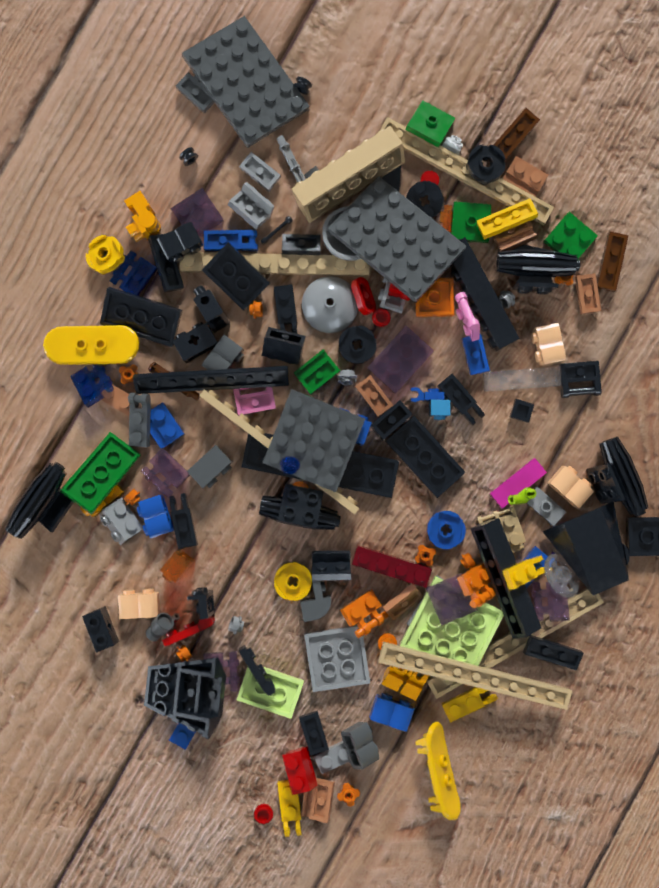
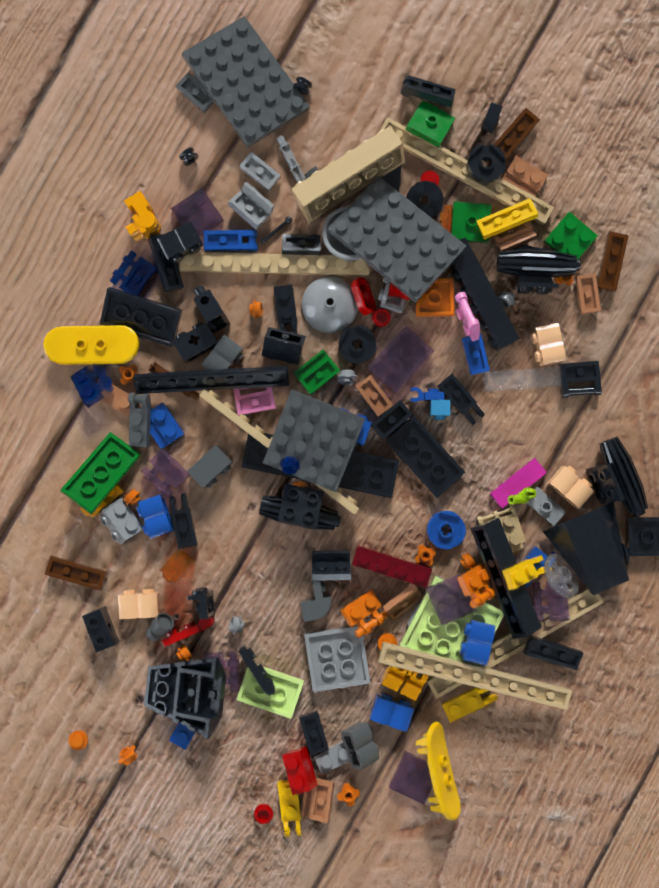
black plate [5,462,74,539] -> none
yellow plate [85,235,125,275] -> none
black plate [202,242,270,311] -> none
yellow plate [274,562,312,601] -> none
white plate [442,135,463,155] -> none
black plate [509,399,534,423] -> none
none -> reddish brown plate [45,555,108,591]
none -> orange plate [68,730,88,750]
none -> orange plate [118,745,137,765]
none -> clear purple plate [389,751,433,804]
none -> black plate [401,76,456,107]
none -> blue brick [459,619,496,665]
none -> black piece [481,102,503,134]

